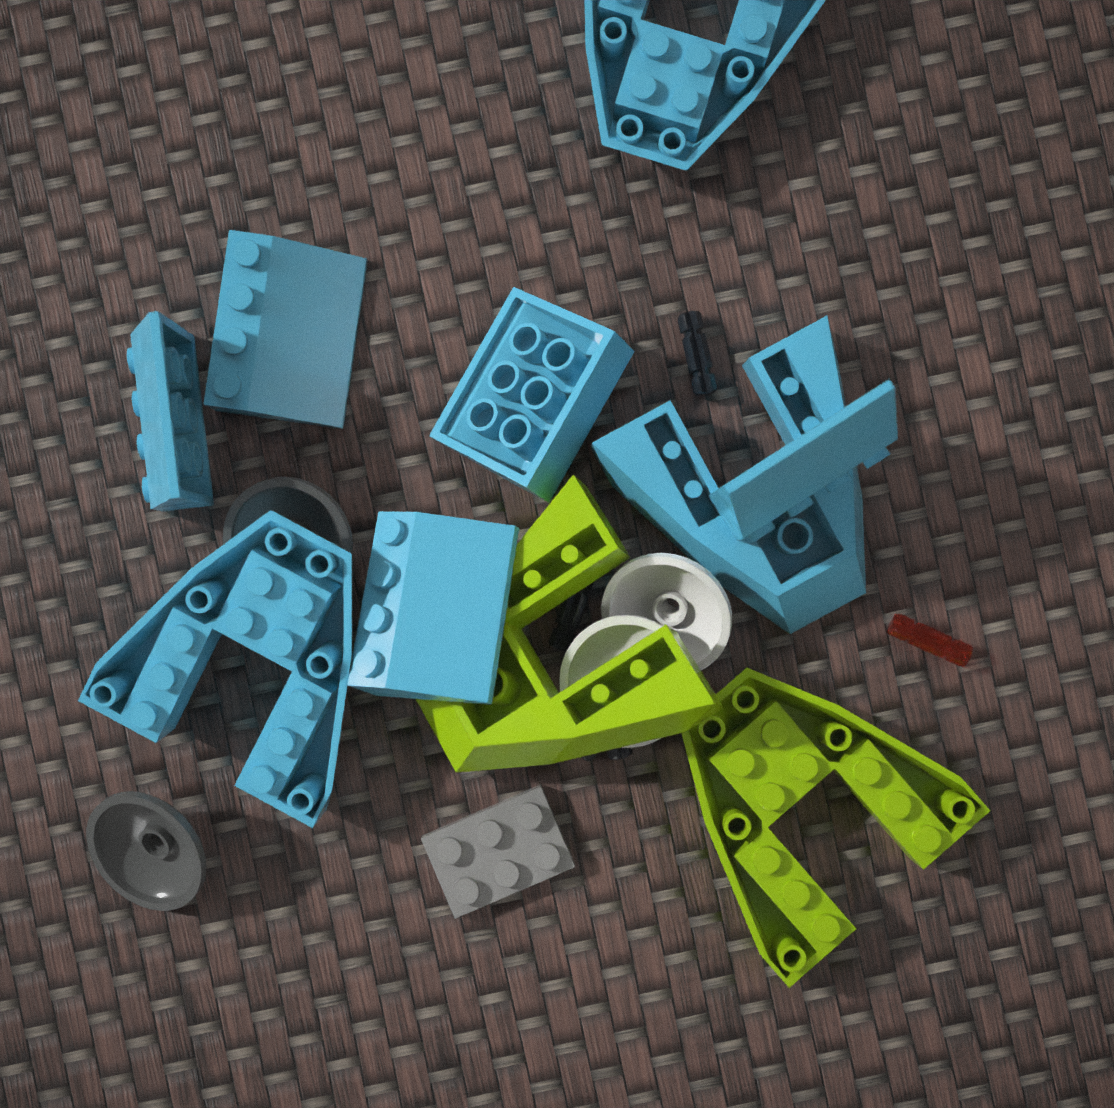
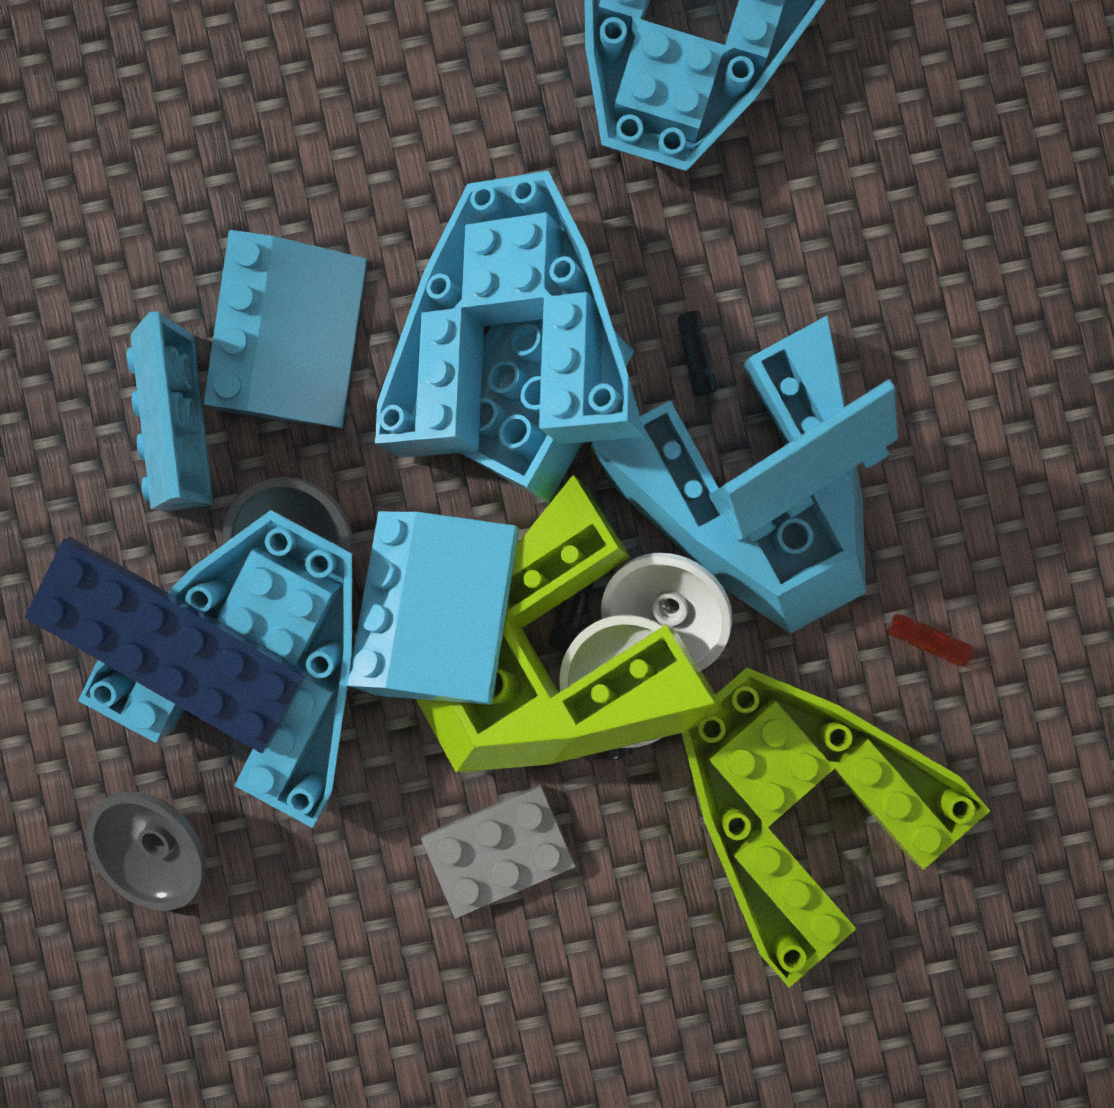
none -> dark blue plate [24,537,308,754]
none -> medium azure piece [375,171,645,458]

